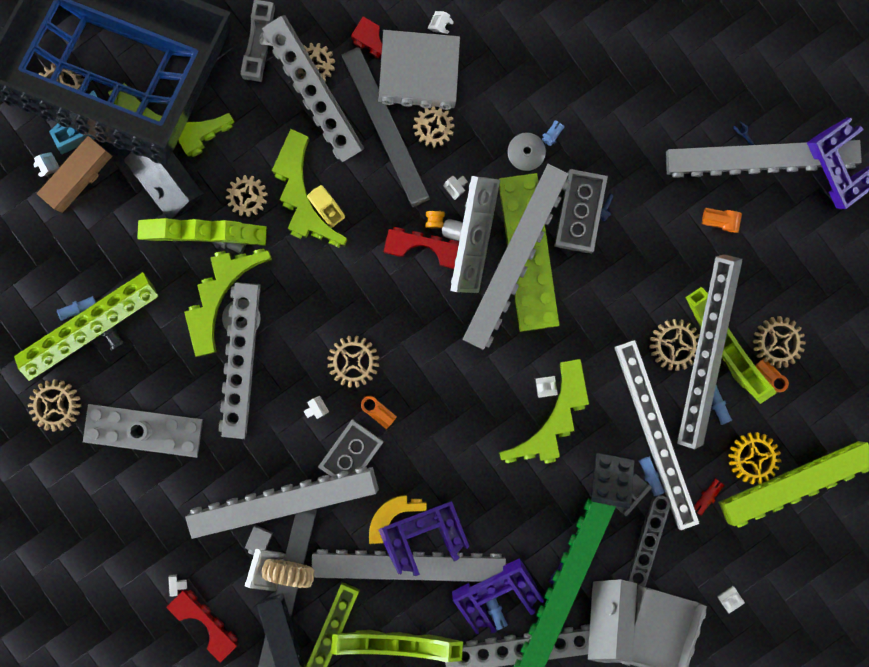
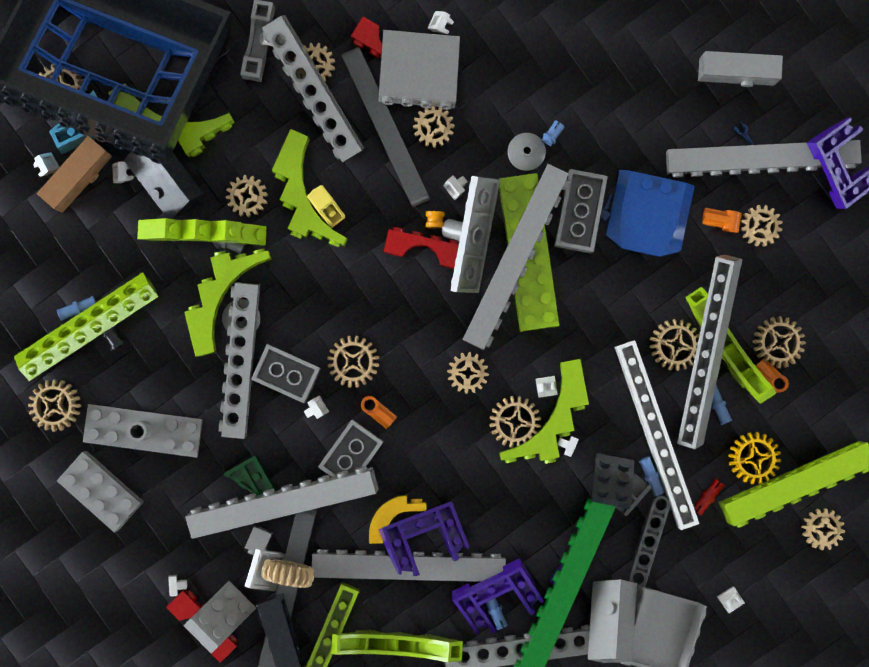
none -> light grey brick [57,451,144,532]
none -> white tile [112,162,134,183]
none -> light grey brick [184,581,256,653]
none -> dark green wing [224,455,275,496]
none -> light grey brick [251,344,321,403]
none -> tan gear [447,352,489,394]
none -> tan gear [489,396,541,448]
none -> white tile [557,436,579,457]
none -> blue wedge [605,170,695,257]
none -> light grey brick [698,51,783,87]
none -> tan gear [740,205,783,247]
none -> tan gear [801,508,845,550]

